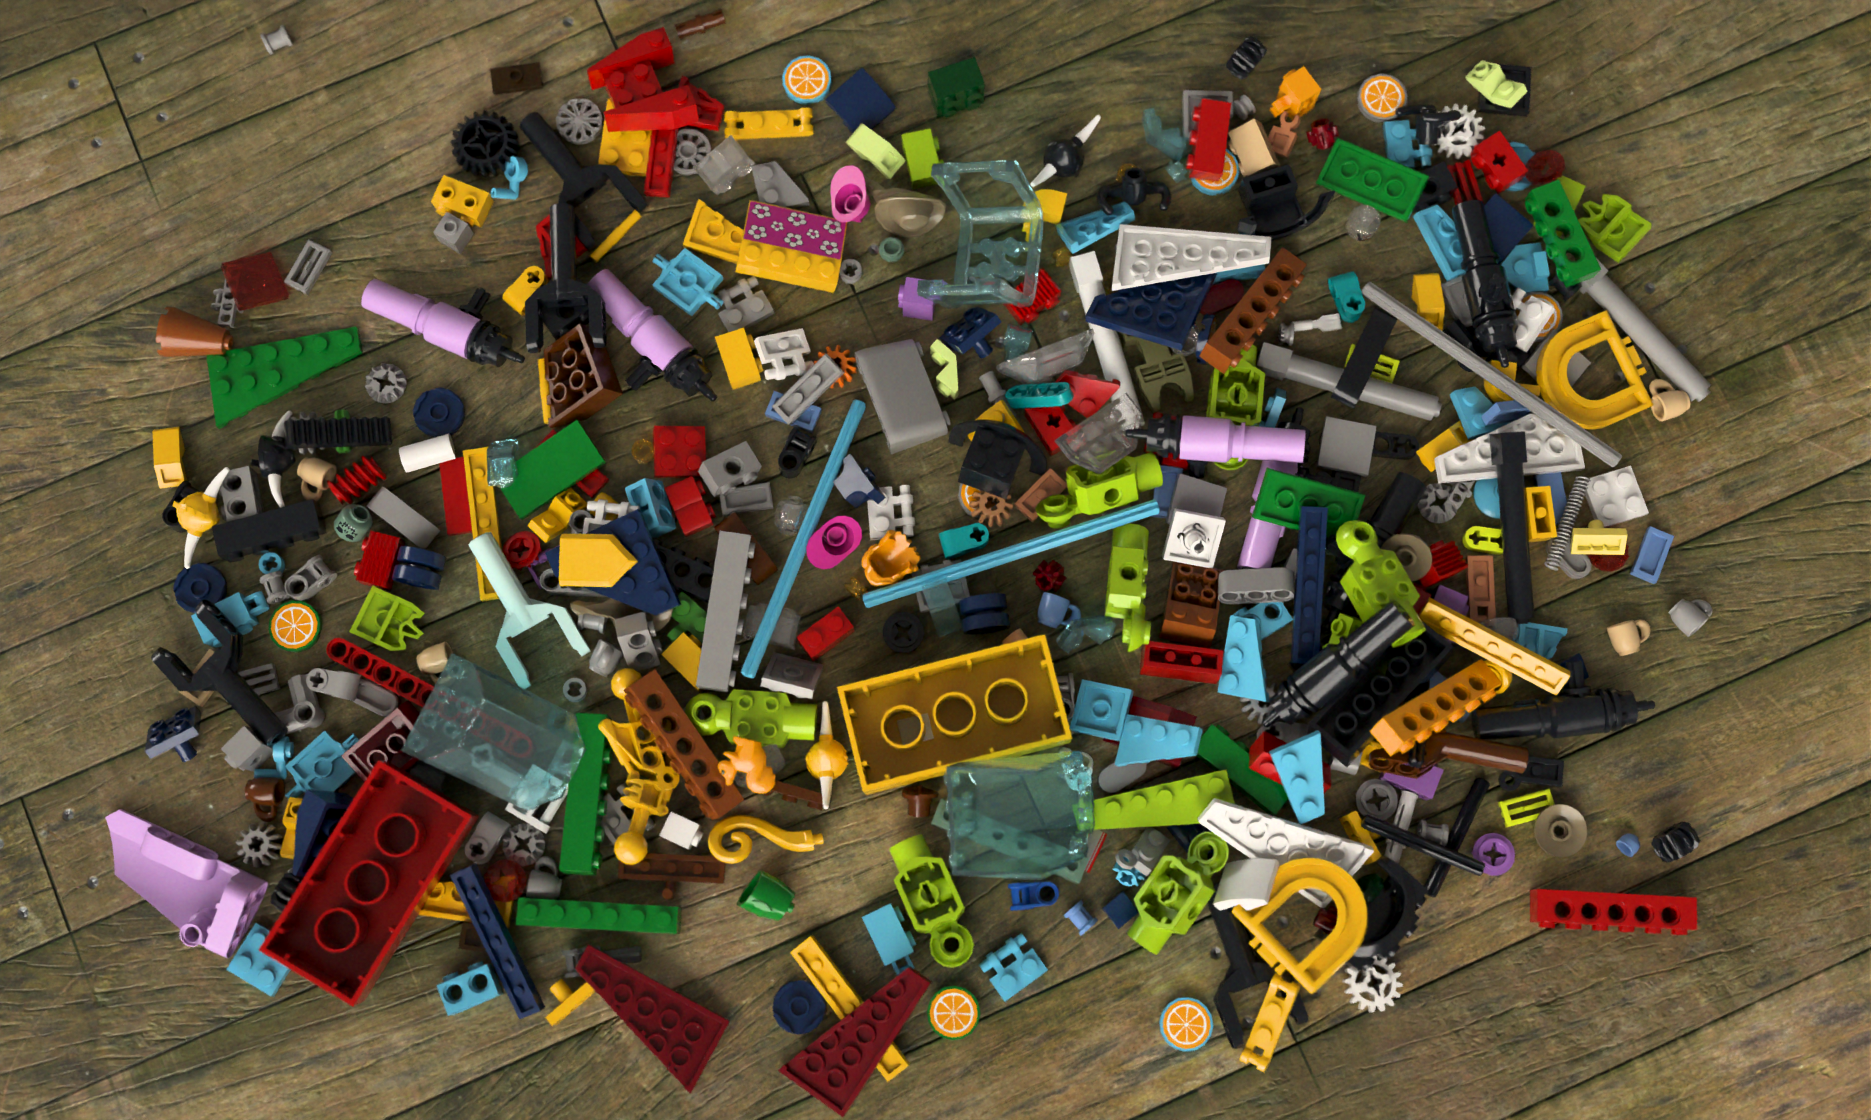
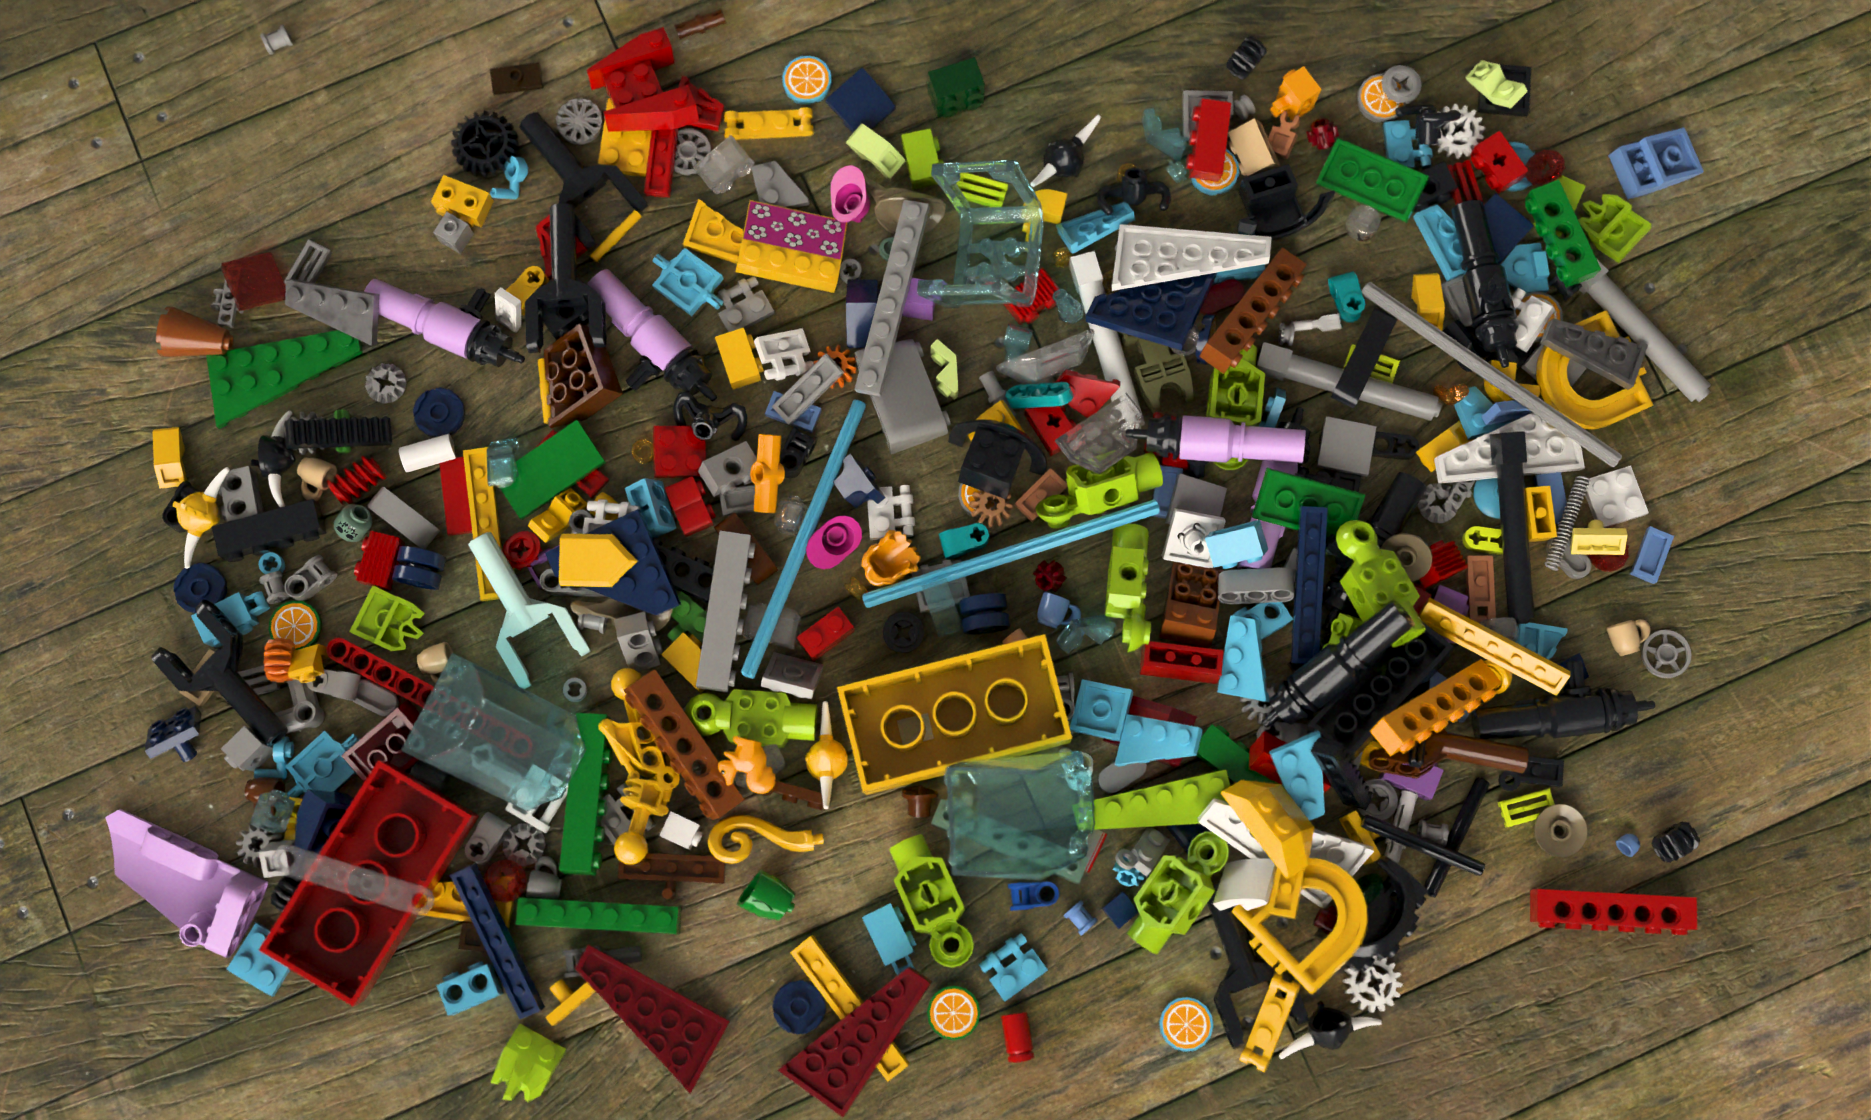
light grey piece [588,639,623,677] -> none
dark blue plate [939,306,1001,359] -> none
medium lavender gear [1471,833,1515,876] -> none
tan piece [1649,379,1690,421] -> none
light grey piece [1668,599,1713,637] -> none
none -> clear light blue brick [250,790,296,833]
none -> light grey brick [259,839,295,878]
none -> orange gear [263,638,296,683]
none -> clear plate [272,845,434,915]
none -> flat silver wing [285,279,380,346]
none -> yellow slope [288,644,329,683]
none -> lime plate [491,1024,566,1102]
none -> white plate [495,287,522,332]
none -> black piece [673,391,747,441]
none -> light orange piece [750,434,785,513]
none -> dark blue brick [846,279,881,348]
none -> light grey plate [855,200,930,397]
none -> neon yellow tile [954,171,1008,210]
none -> red piece [1001,1012,1035,1063]
none -> clear light blue cone [1053,289,1083,324]
none -> brick [1205,520,1268,569]
none -> yellow wedge [1221,780,1314,879]
none -> yellow plate [1268,867,1306,919]
none -> black helmet [1279,1001,1382,1059]
none -> black gear [1311,737,1373,810]
none -> light grey gear [1381,65,1421,105]
none -> clear orange arm [1433,383,1469,406]
none -> flat silver wing [1541,319,1648,390]
none -> medium blue slope [1608,127,1704,200]
none -> light grey wheel [1641,630,1691,678]

